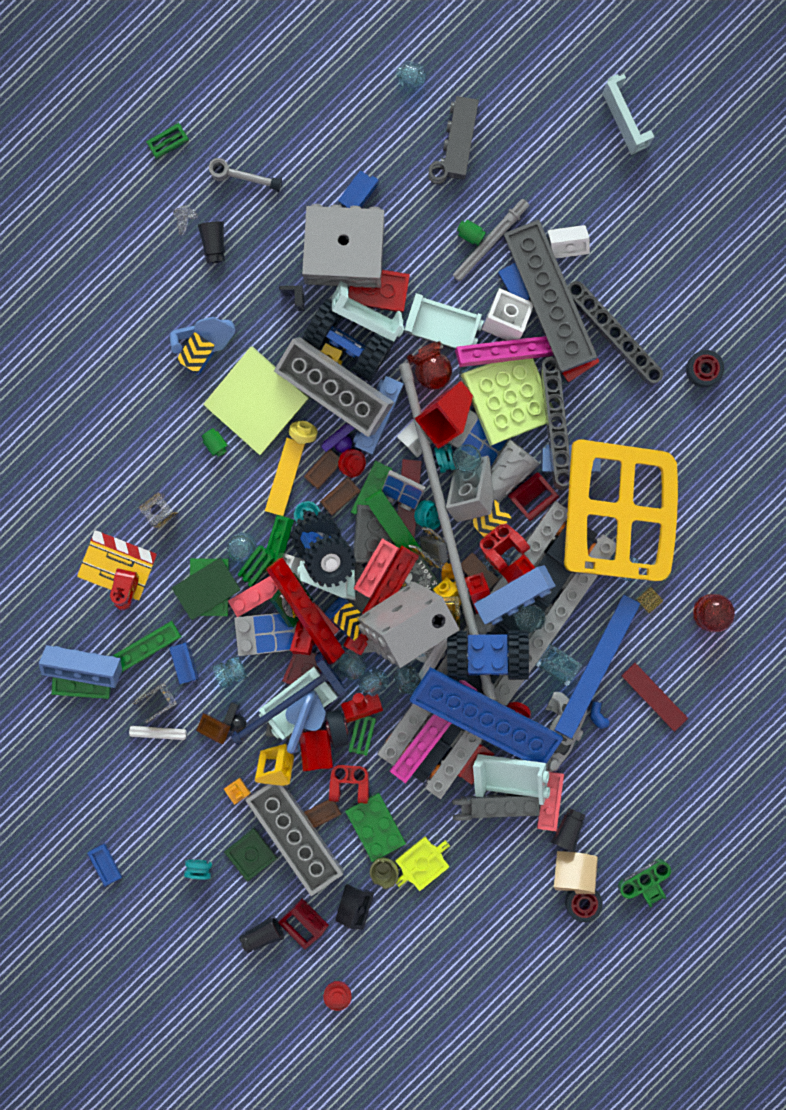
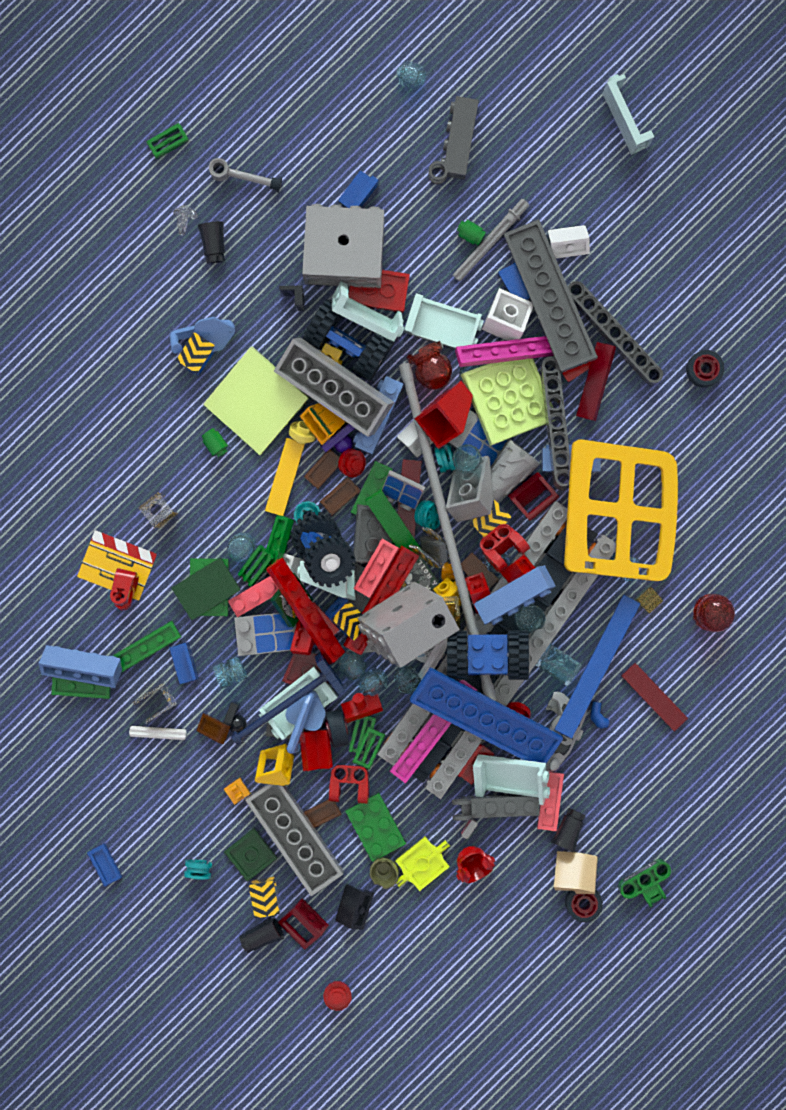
none -> piece [249,876,281,919]
none -> light orange torso [300,403,346,445]
none -> green tile [352,726,386,770]
none -> red helmet [456,846,495,884]
none -> light grey tile [461,818,478,839]
none -> dark red tile [576,342,616,421]

